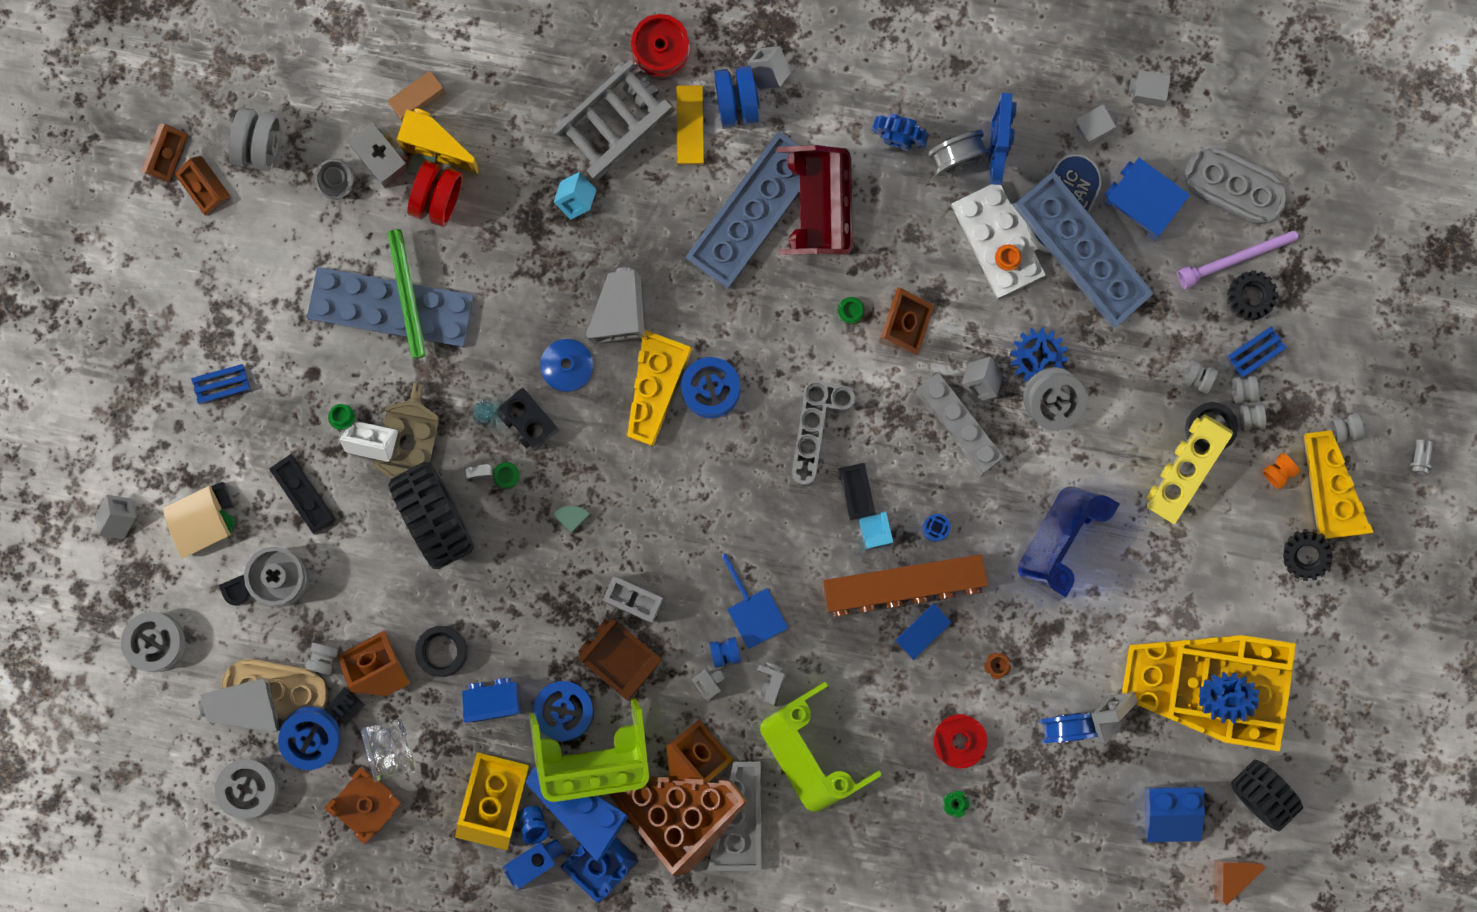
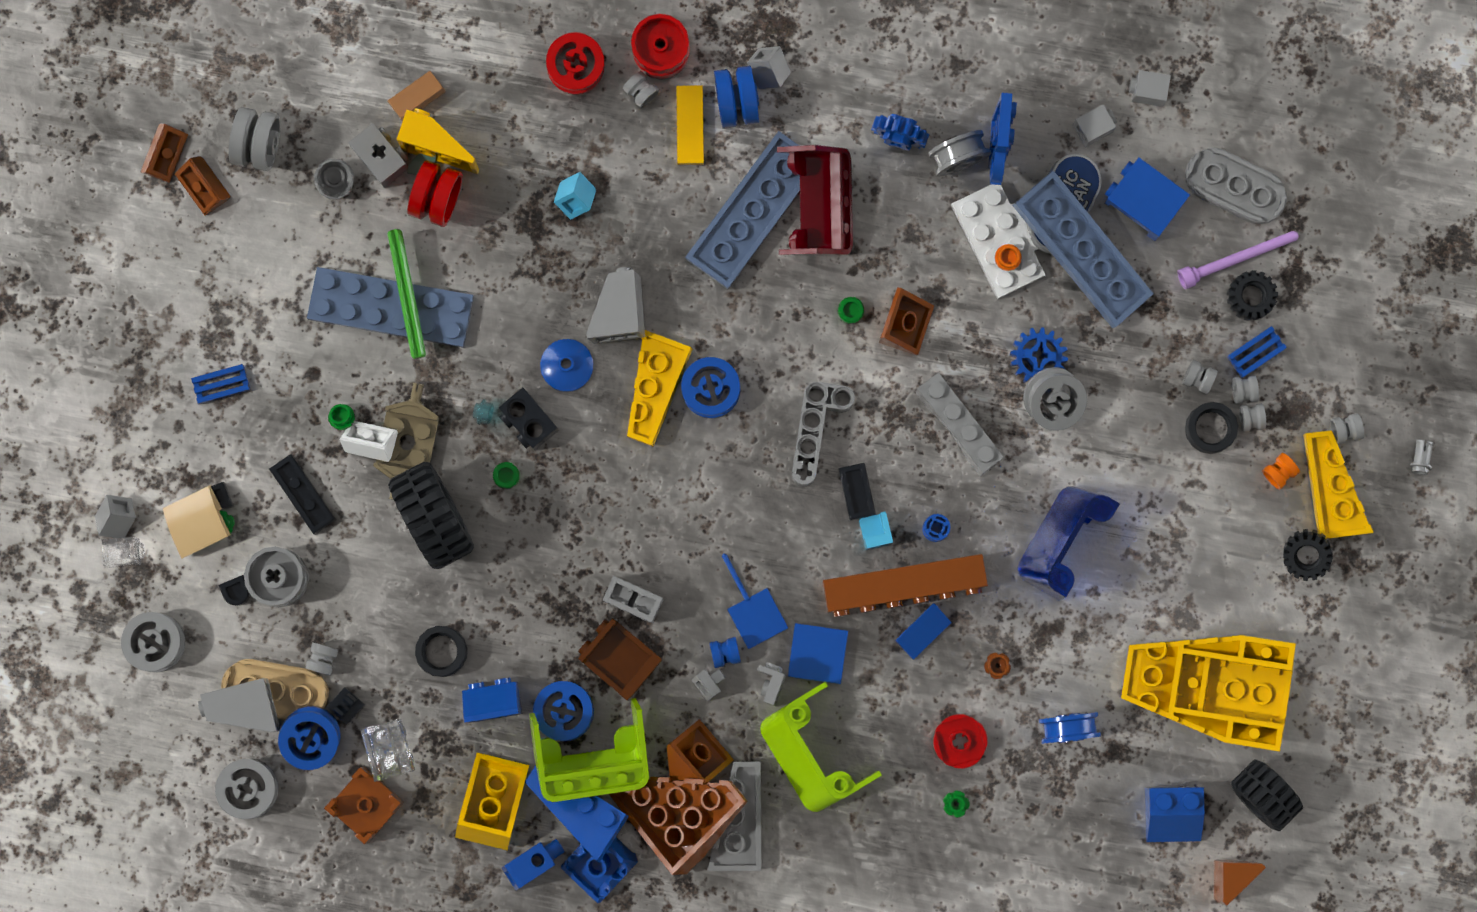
dark orange slope [337,631,410,696] -> none
white tile [466,464,493,479] -> none
blue wheel [516,806,549,844] -> none
light grey fence [552,60,676,180] -> none
sand green tile [553,506,590,533] -> none
light grey panel [961,356,1003,403] -> none
light grey panel [1091,692,1138,744] -> none
light yellow brick [1145,414,1233,525] -> none
blue gear [1199,672,1259,724] -> none
none -> clear brick [101,537,145,568]
none -> red wheel [546,32,605,95]
none -> blue tile [788,623,848,684]

